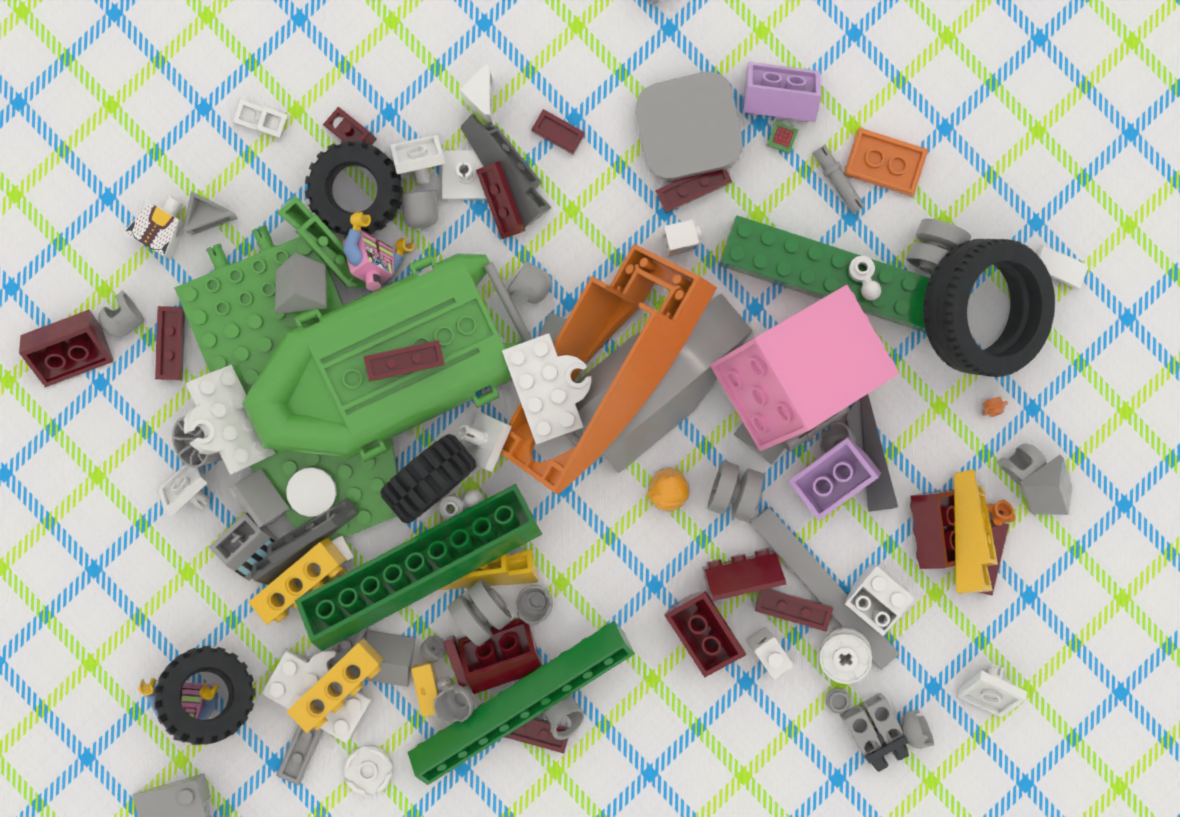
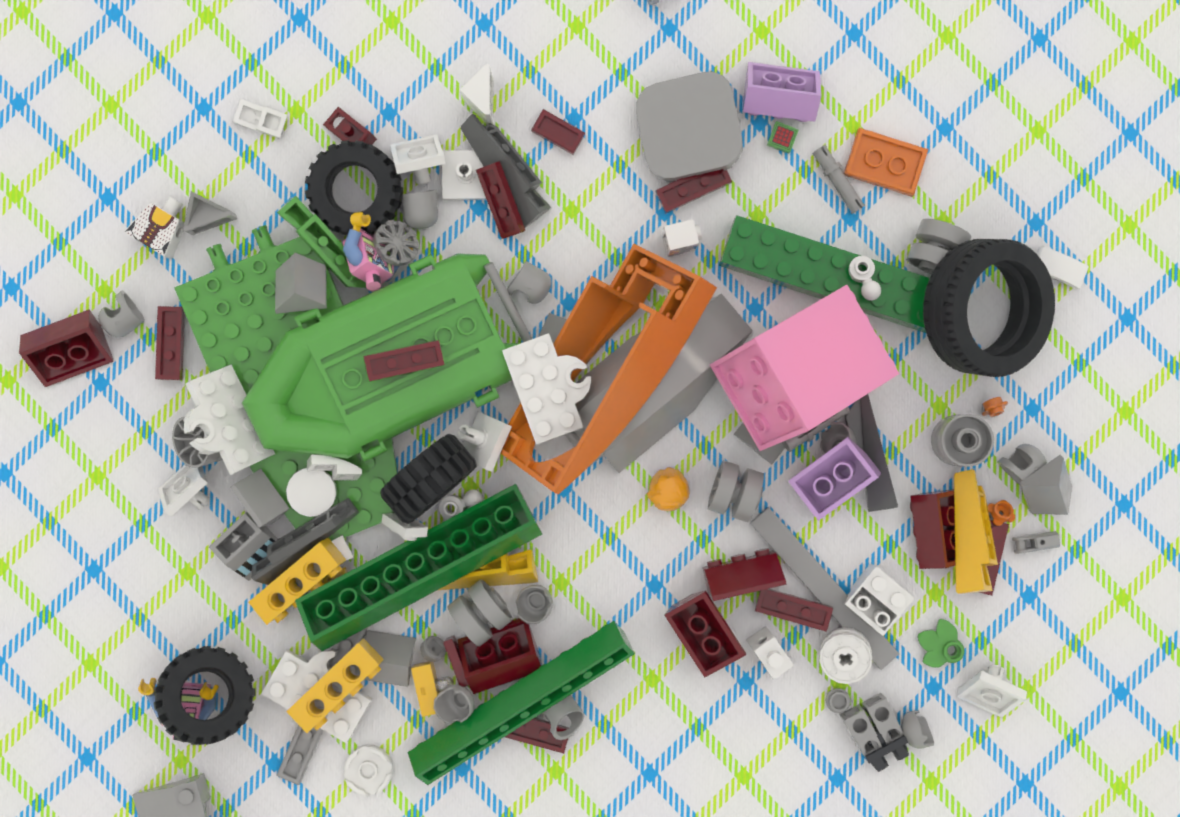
none -> white slope [307,455,362,480]
none -> light grey wheel [373,220,419,266]
none -> white plate [382,513,428,541]
none -> bright green plate [917,619,965,668]
none -> light grey wheel [931,414,994,467]
none -> light grey bar [1012,531,1060,554]

